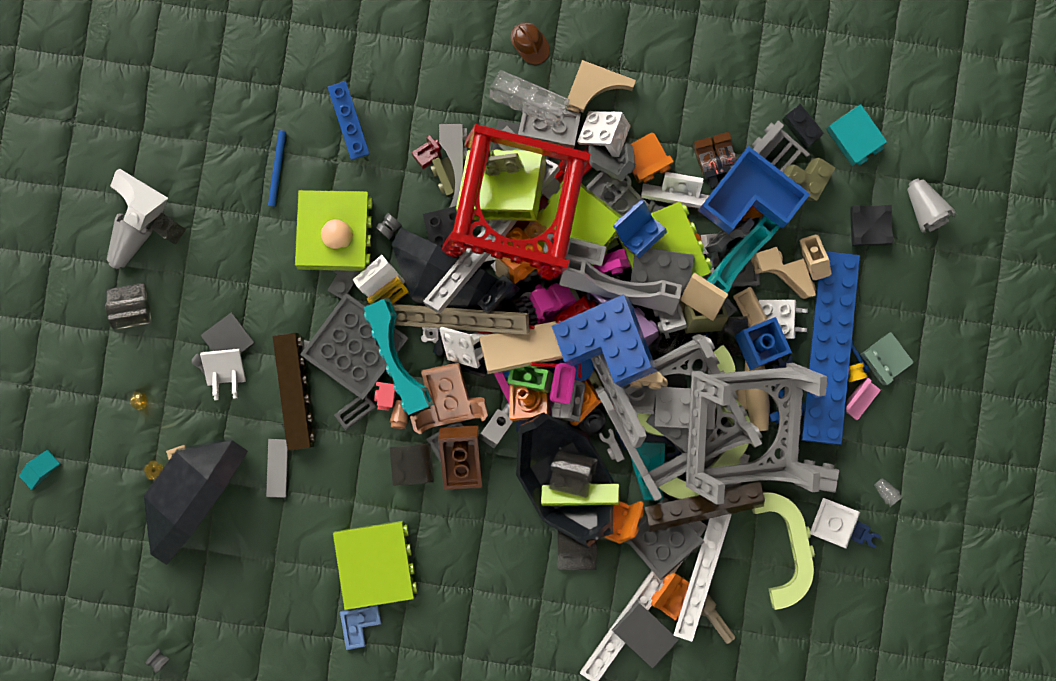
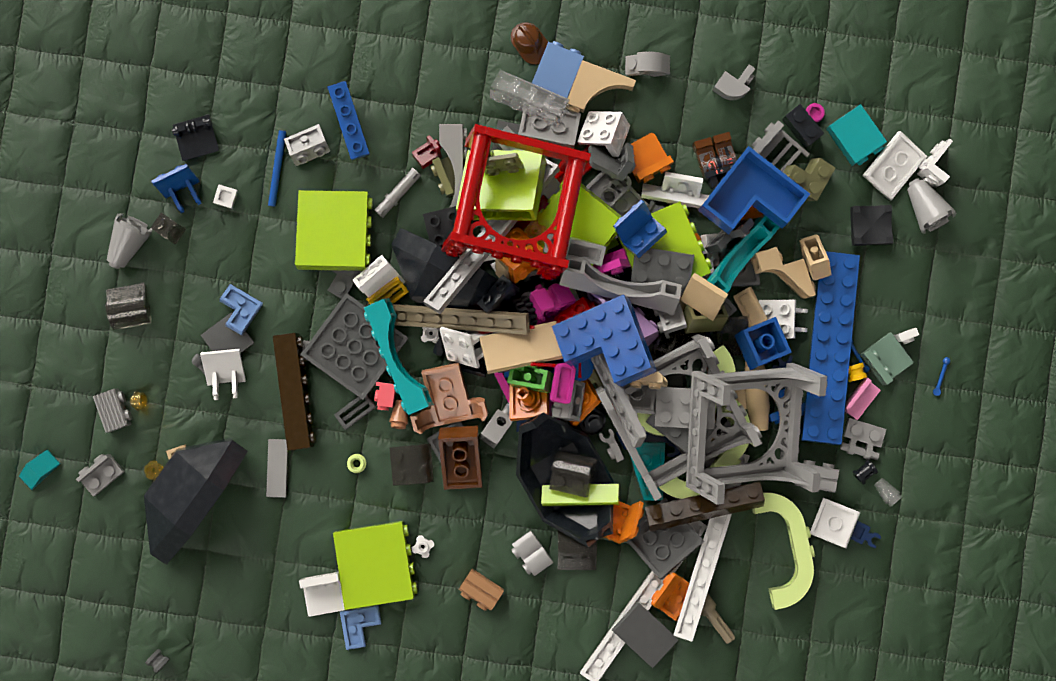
white arch [110,169,168,231] -> none
light nougat hair [321,220,353,249] -> none
dark grey wheel [376,213,402,240] -> none
none -> light grey bracket [76,454,125,497]
none -> light grey brick [93,389,132,433]
none -> blue plate [152,164,202,213]
none -> black hinge [172,114,219,161]
none -> white plate [213,185,238,209]
none -> medium blue tile [220,284,263,335]
none -> light grey bracket [284,124,330,166]
none -> white bracket [299,572,344,616]
none -> yellowish green plate [347,454,366,473]
none -> light grey pin [374,168,421,218]
none -> white plate [412,535,434,558]
none -> medium nougat brick [459,569,504,611]
none -> light grey brick [511,531,553,576]
none -> medium blue brick [531,41,584,102]
none -> light grey brick [625,52,670,77]
none -> light grey brick [713,65,755,100]
none -> dark pink tile [806,103,825,123]
none -> light grey plate [840,418,886,460]
none -> black bush [852,460,878,485]
none -> white tile [862,131,927,200]
none -> white plate [894,328,919,344]
none -> white bracket [917,139,953,188]
none -> blue hinge [933,357,950,396]

